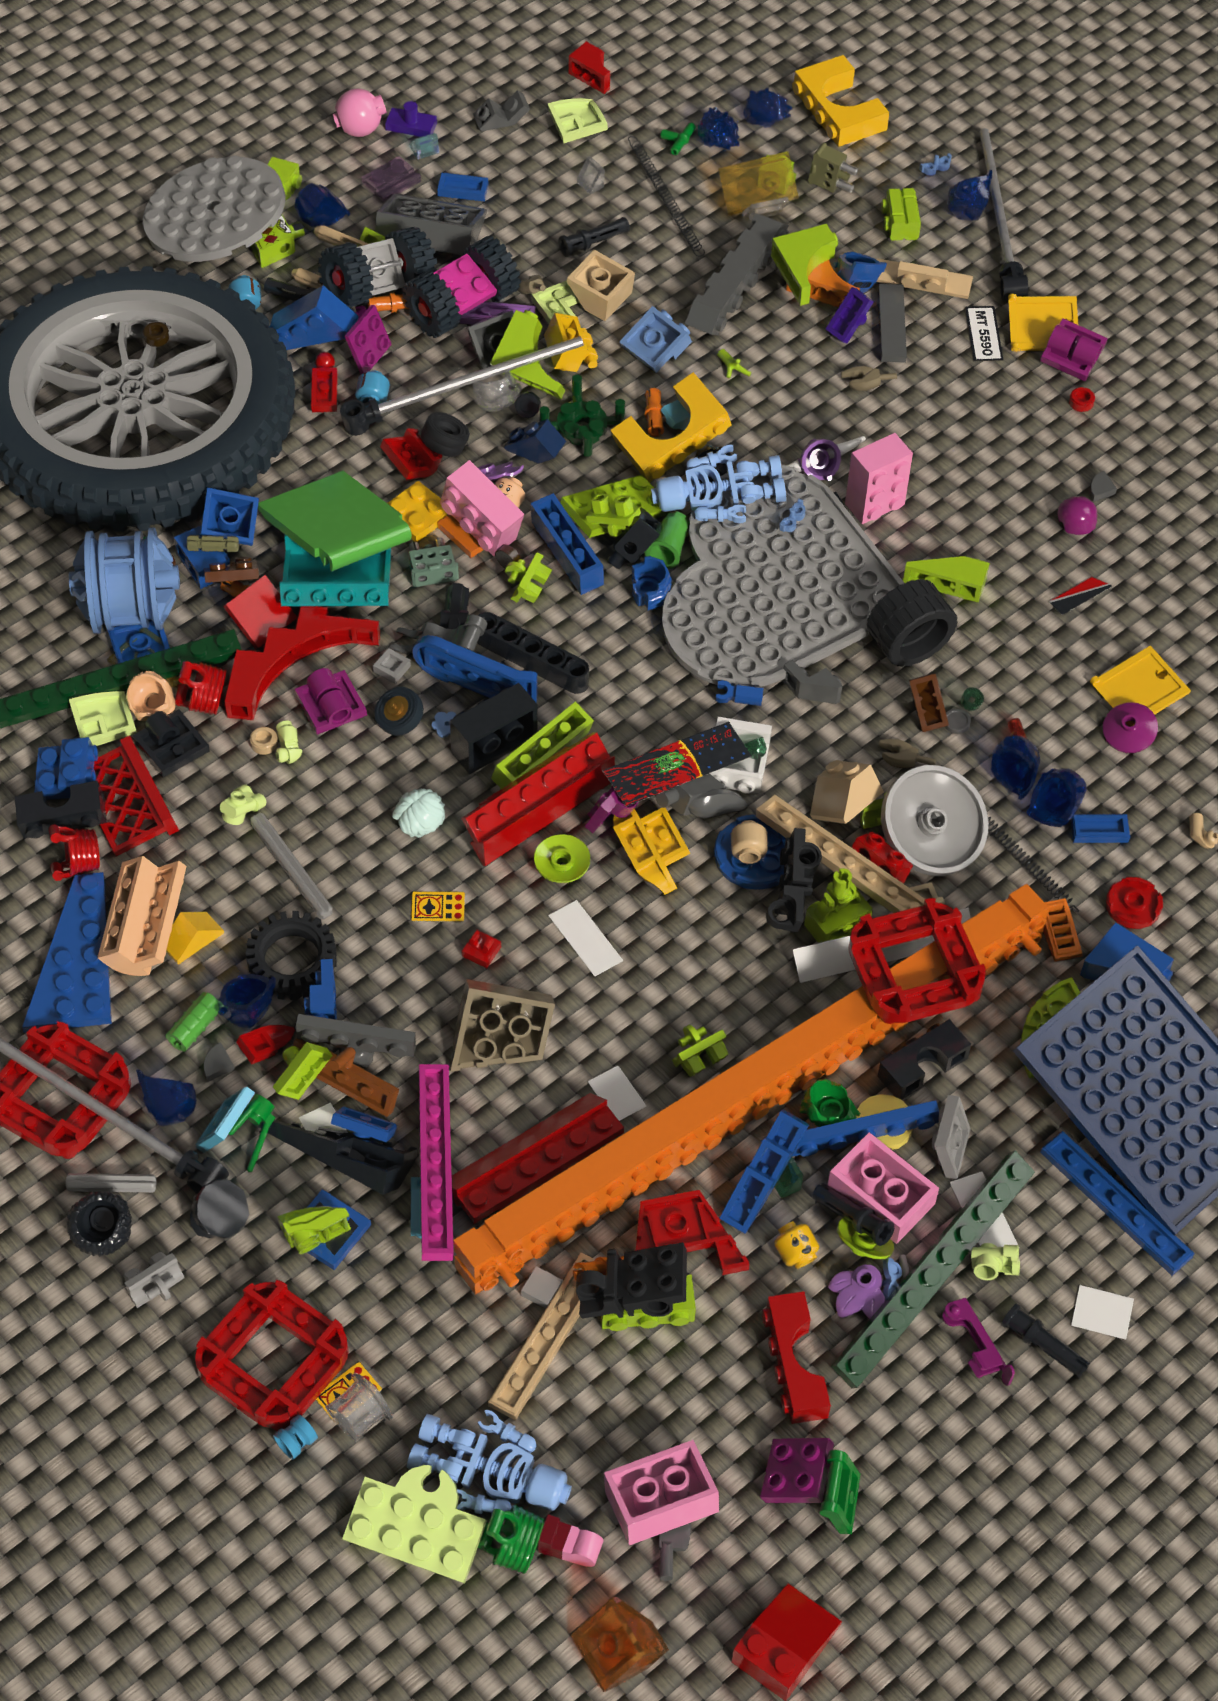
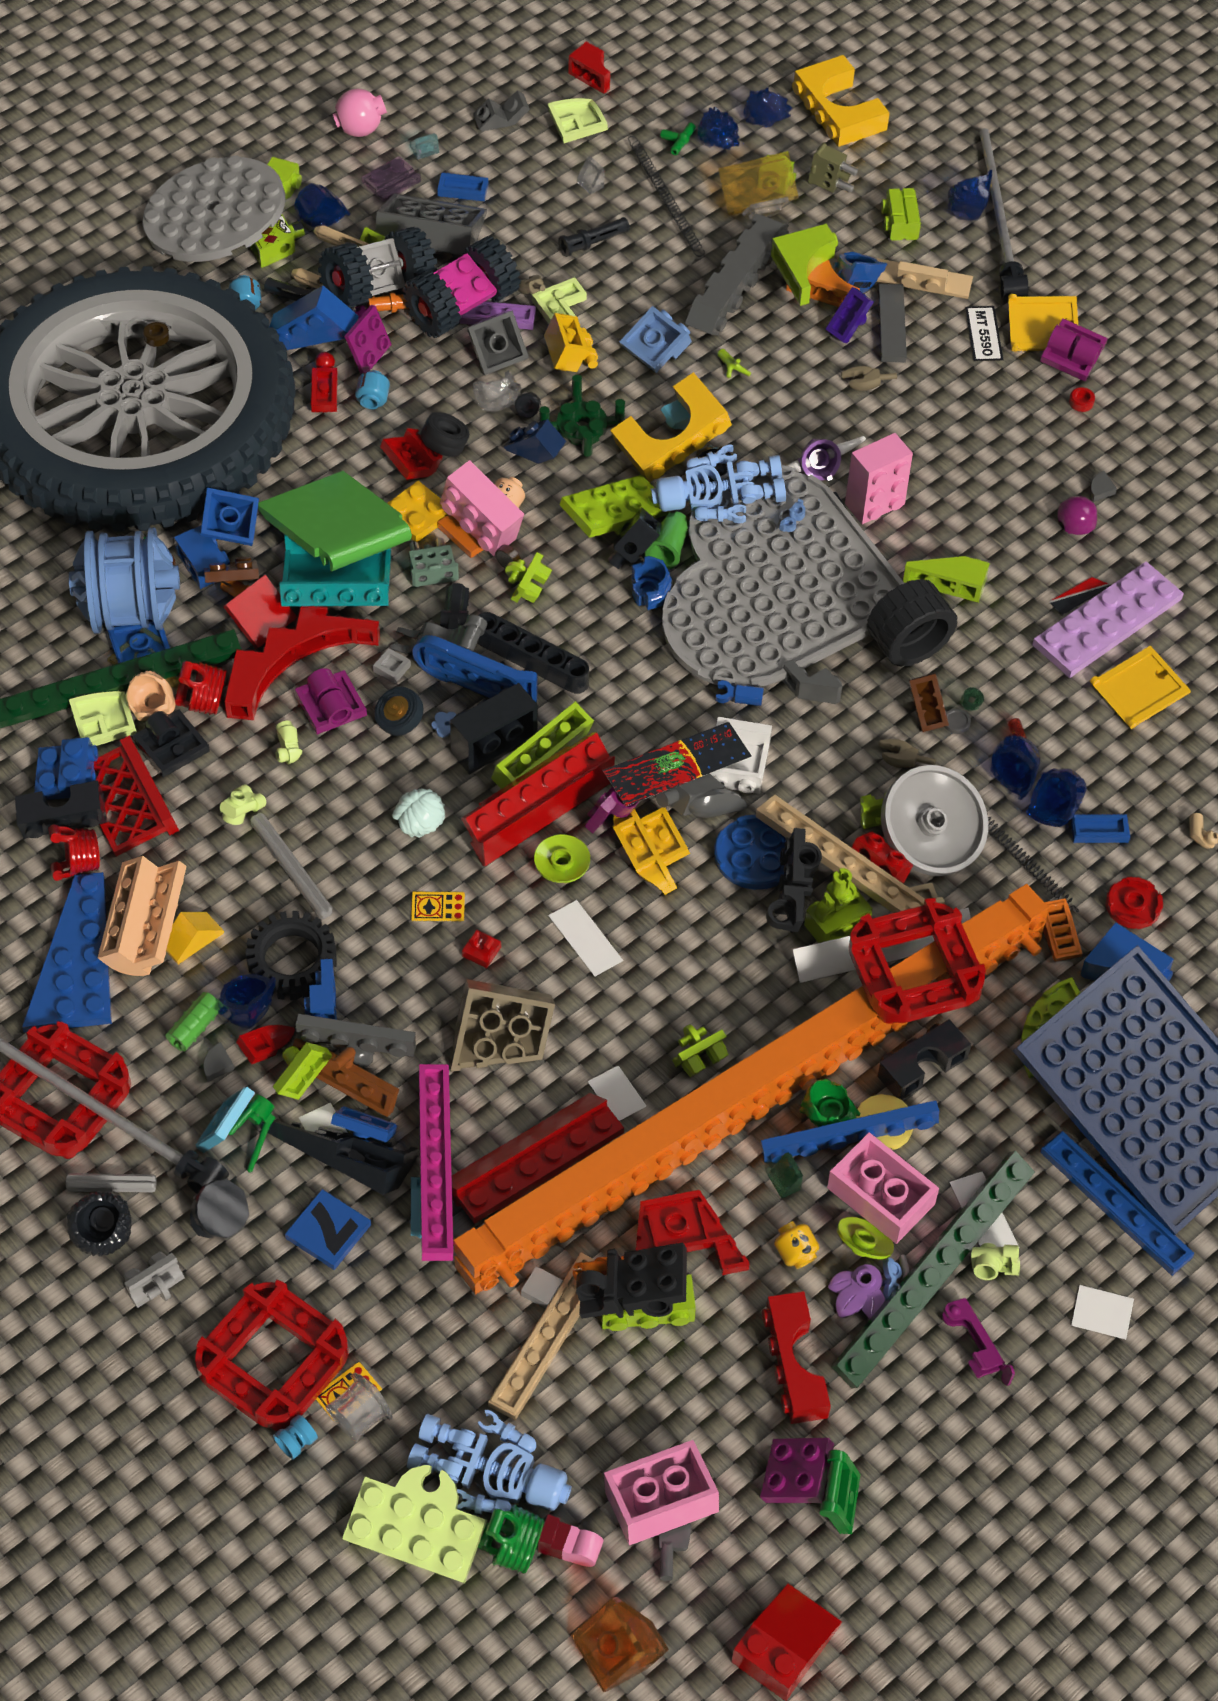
clear blue helmet [136,1070,197,1127] -> none
olive axle [187,535,239,552] -> none
tan tile [250,727,278,755] -> none
lime slope [277,1206,351,1254] -> none
flat silver piece [340,336,584,436] -> none
dark purple tile [385,101,437,139] -> none
medium lavender plate [478,461,524,482] -> none
lime arch [490,310,565,399] -> none
blue brick [530,493,604,595] -> none
tan slope [567,250,635,321] -> none
lime hips [586,493,641,537] -> none
orange pin [644,388,664,437] -> none
blue slope [719,1110,809,1234] -> none
tan head [731,820,768,864] -> none
clear green hinge [744,737,767,760] -> none
tan slope [810,760,884,824] -> none
black pin [813,1183,895,1246] -> none
medium blue piece [919,153,952,176] -> none
light grey plate [932,1095,971,1179] -> none
black pin [1001,1303,1091,1379] -> none
magenta dish [1103,702,1158,753] -> none
none -> lavender plate [1032,561,1184,678]

